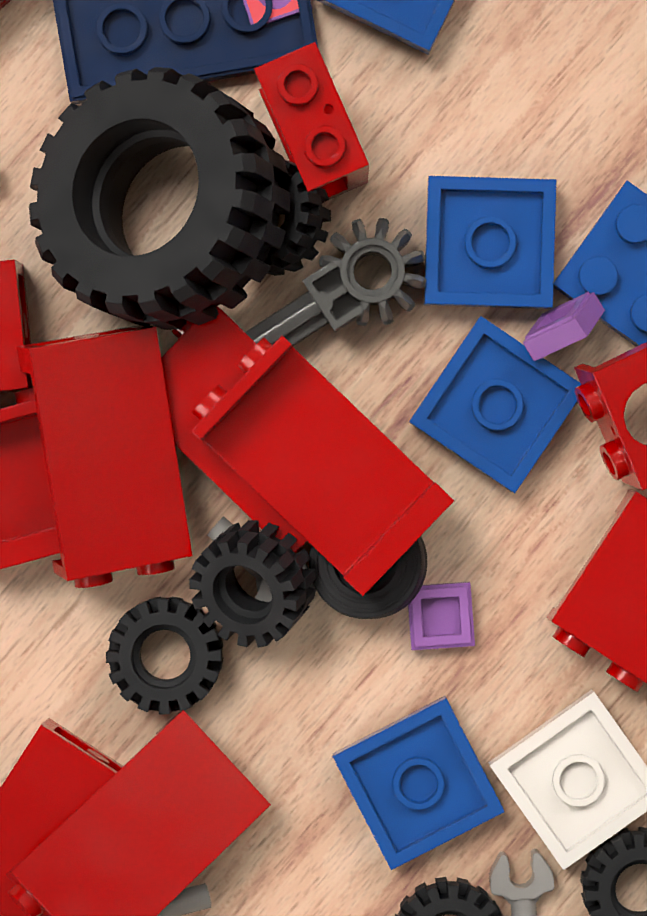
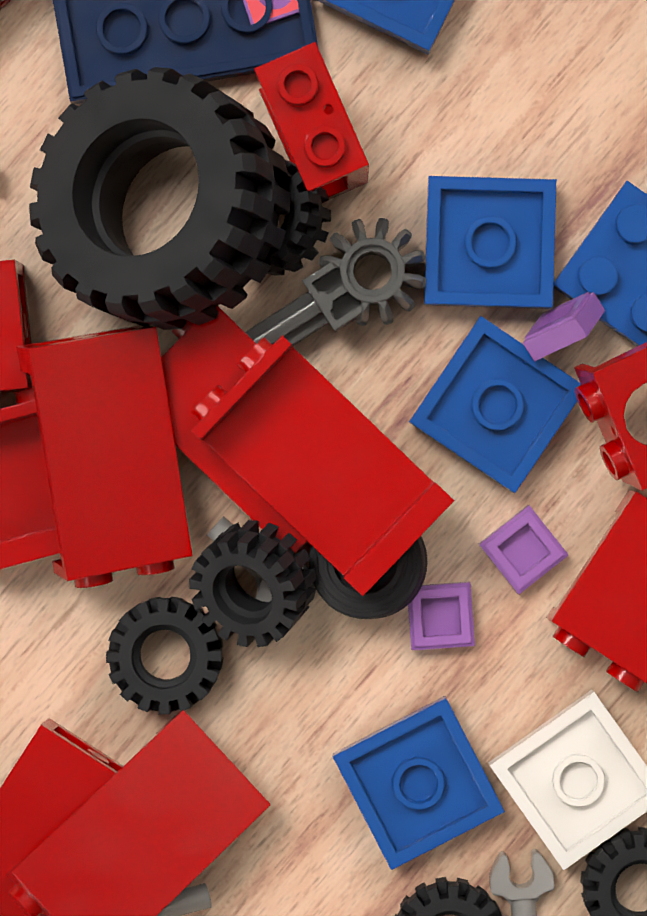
none -> medium lavender tile [479,505,568,594]

